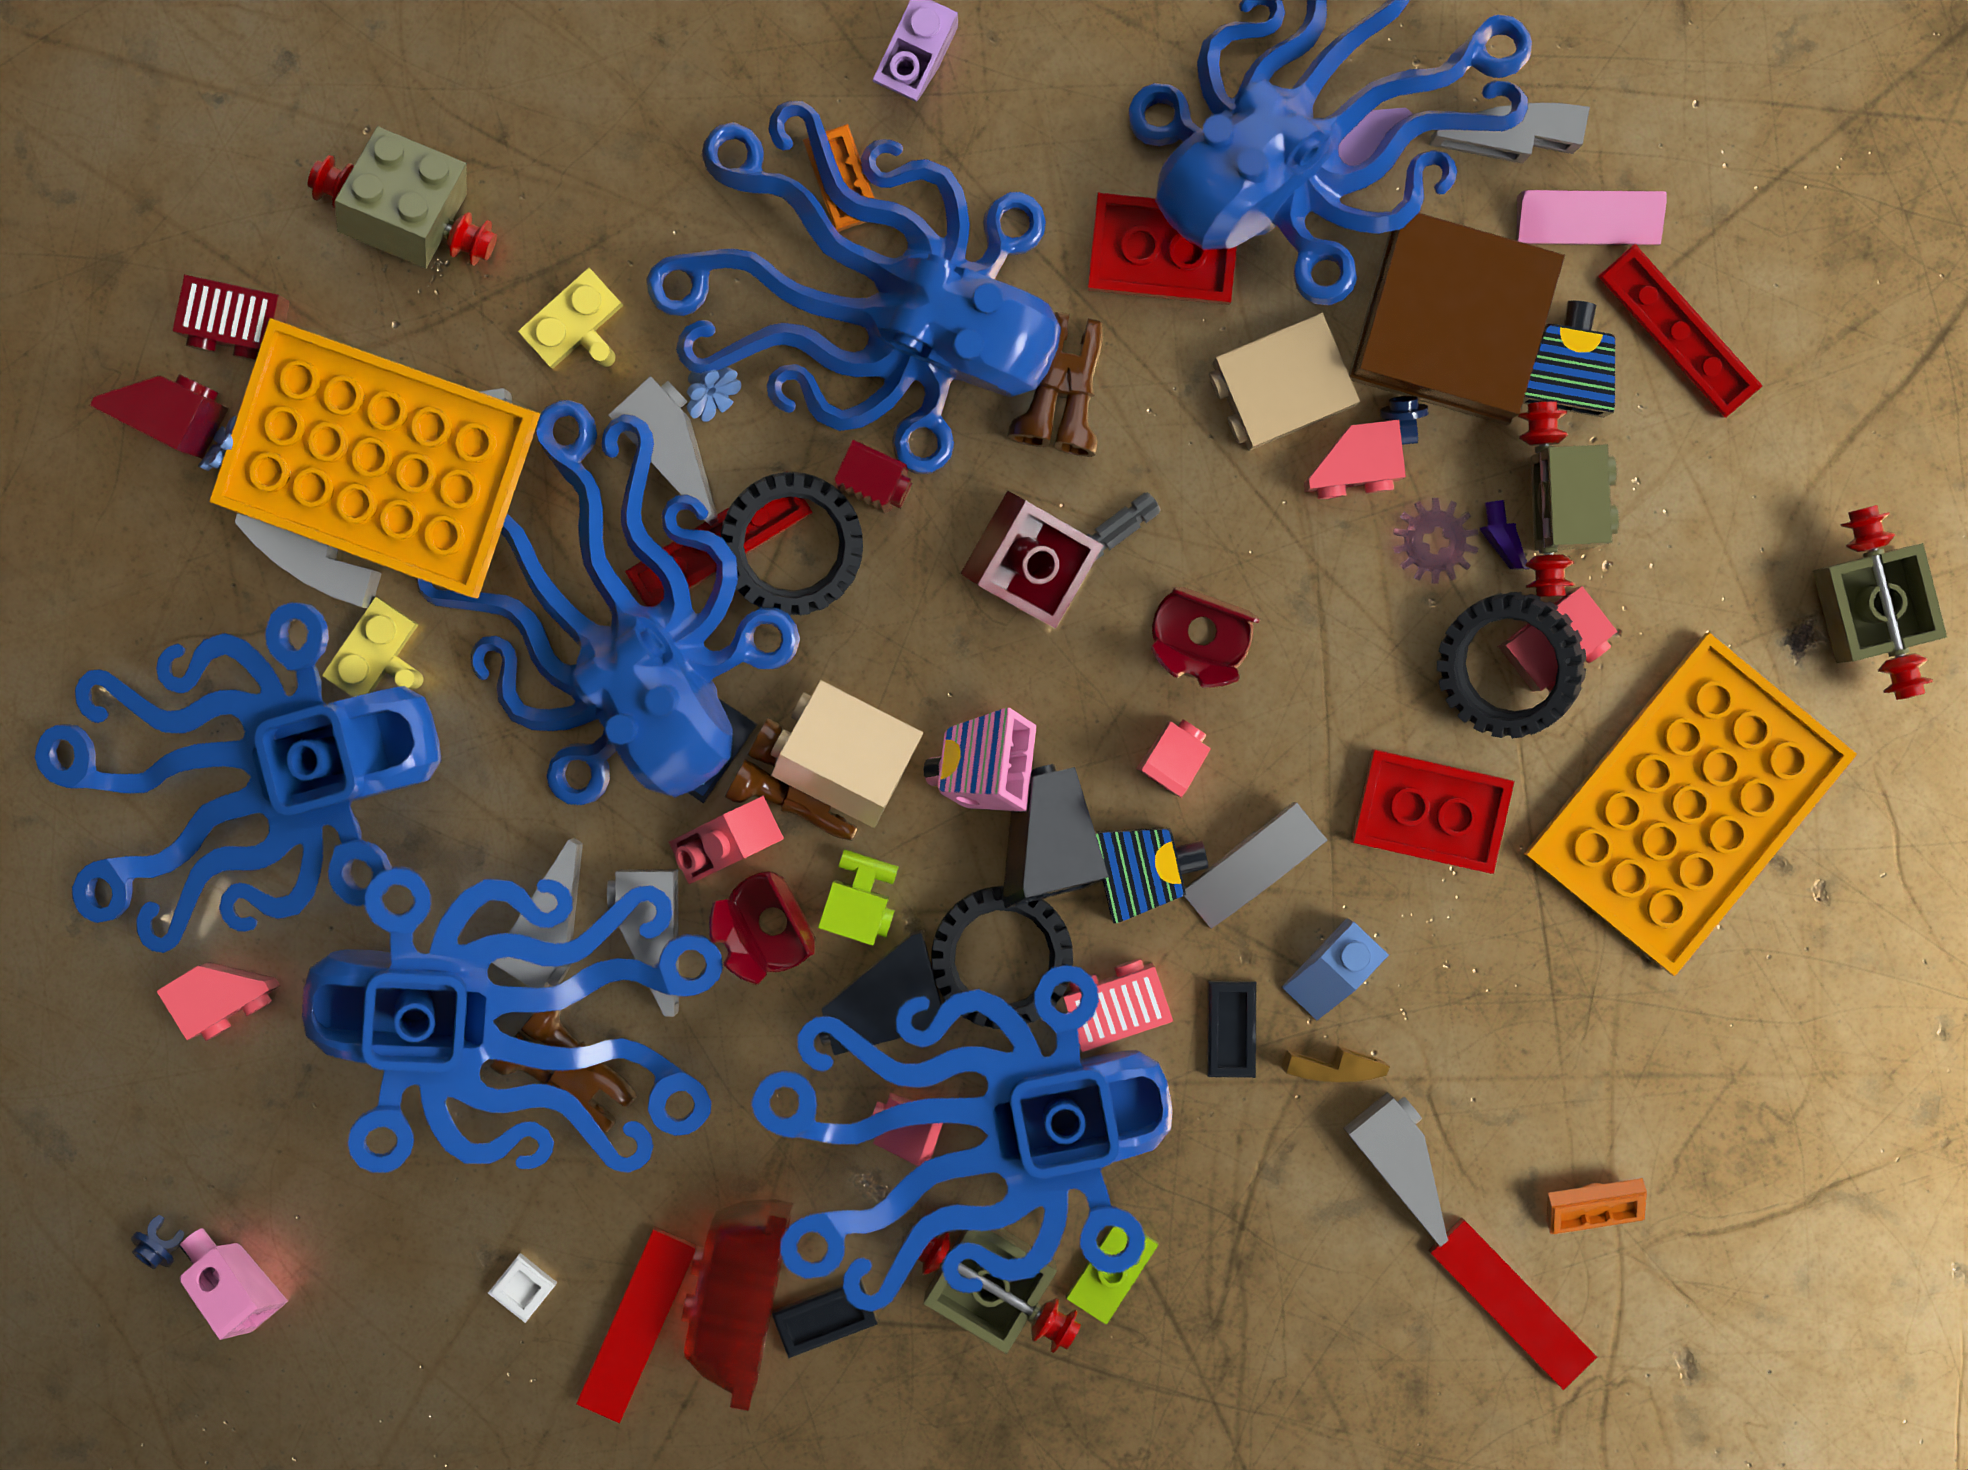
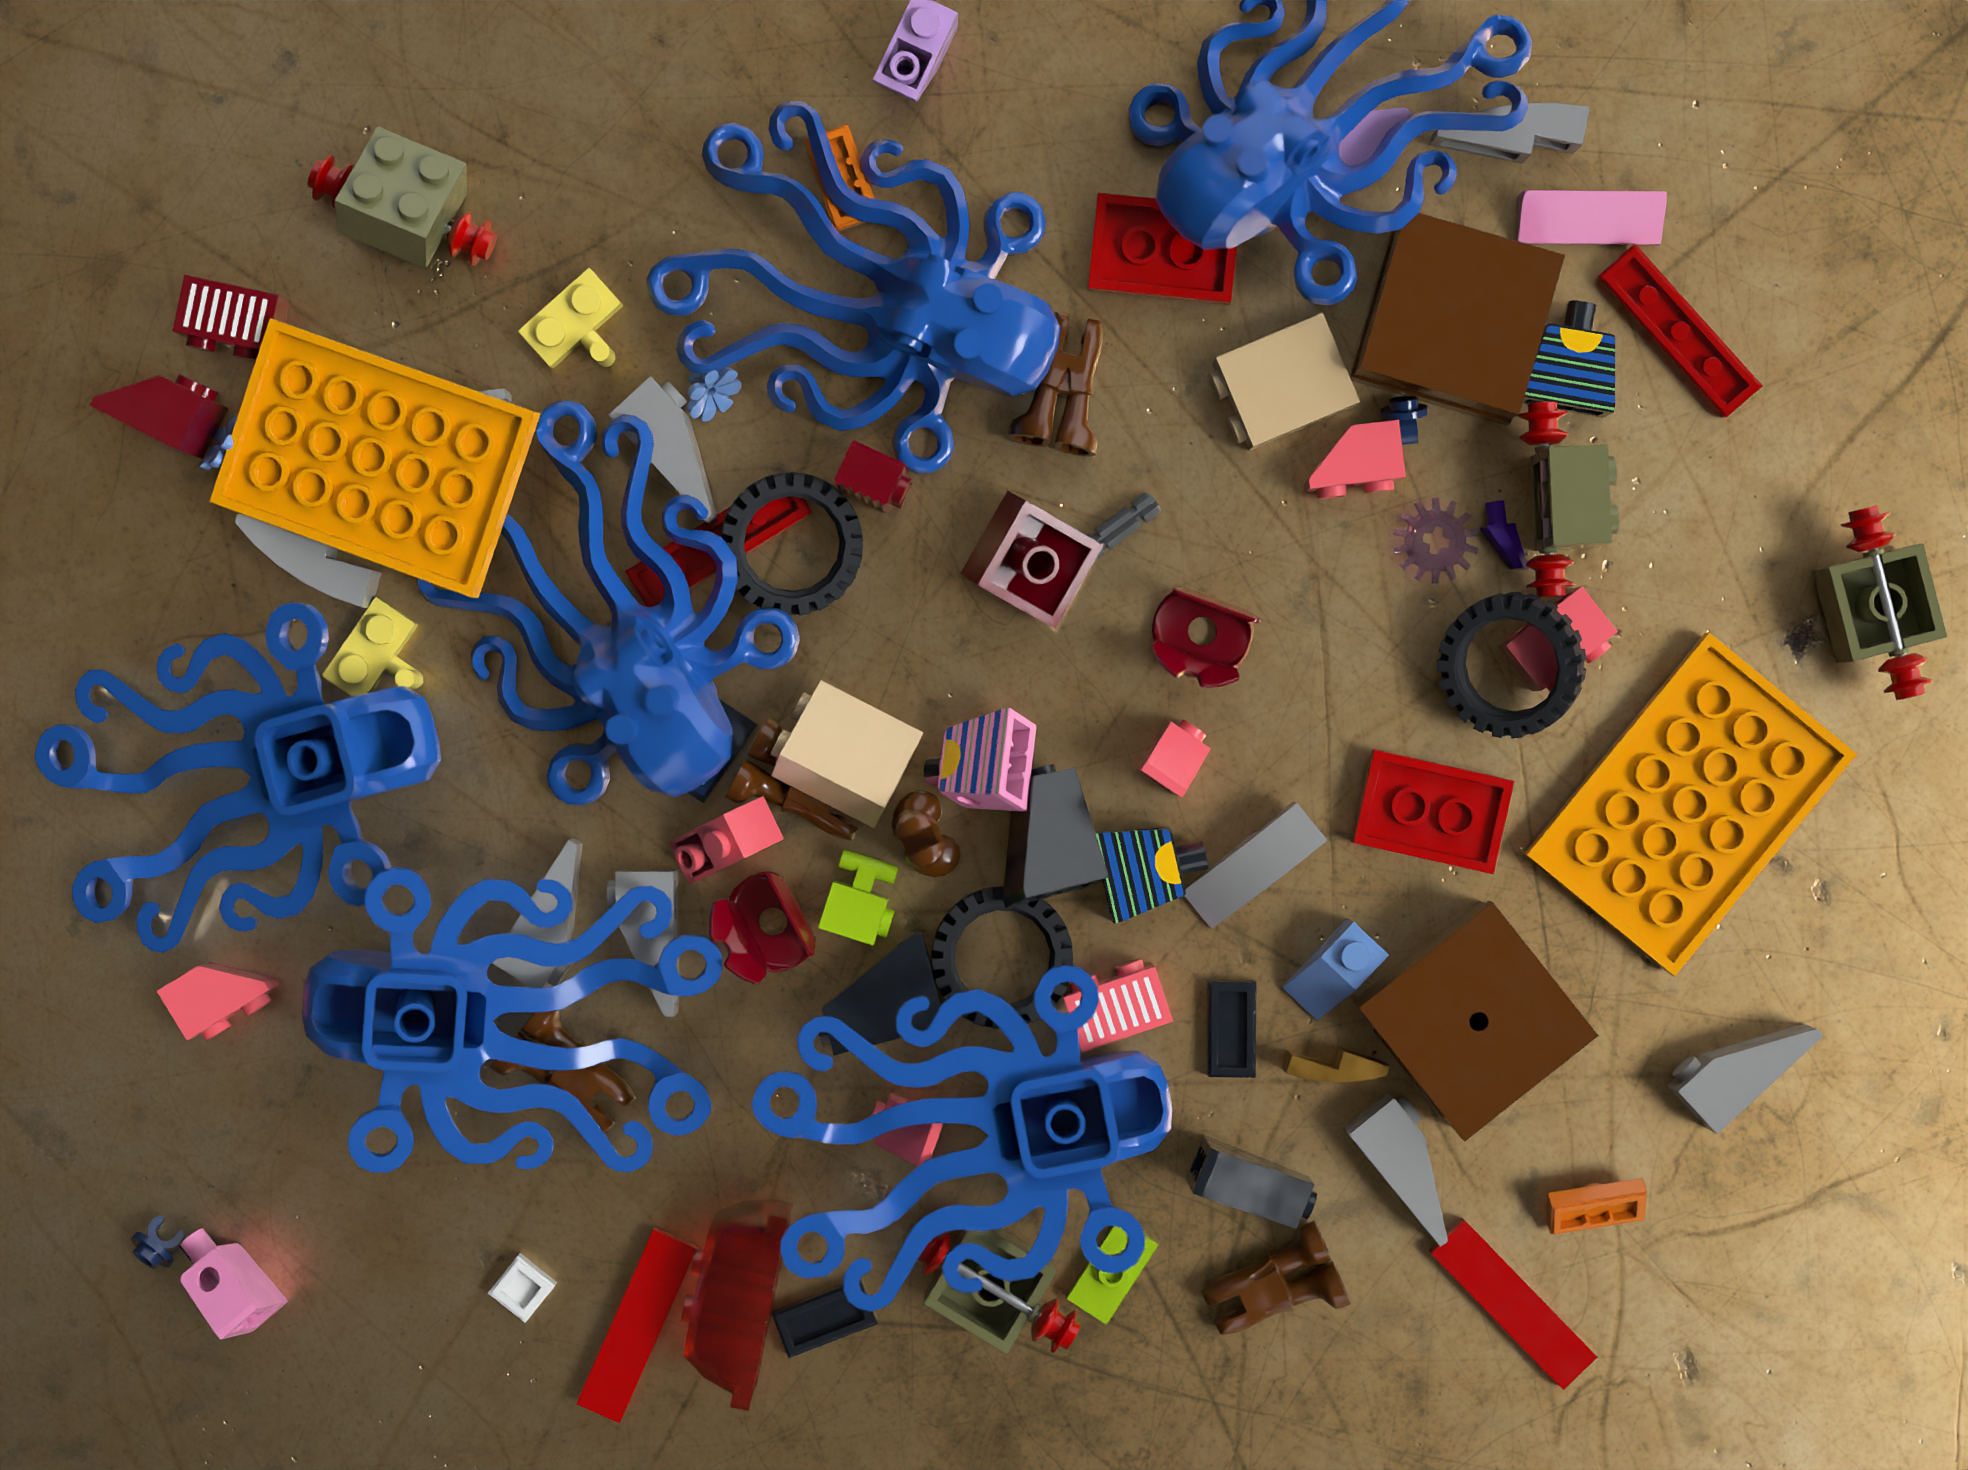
none -> reddish brown piece [892,790,961,878]
none -> black slope [1186,1134,1317,1229]
none -> reddish brown piece [1201,1220,1351,1335]
none -> reddish brown container [1352,901,1599,1141]
none -> light grey slope [1667,1024,1823,1134]

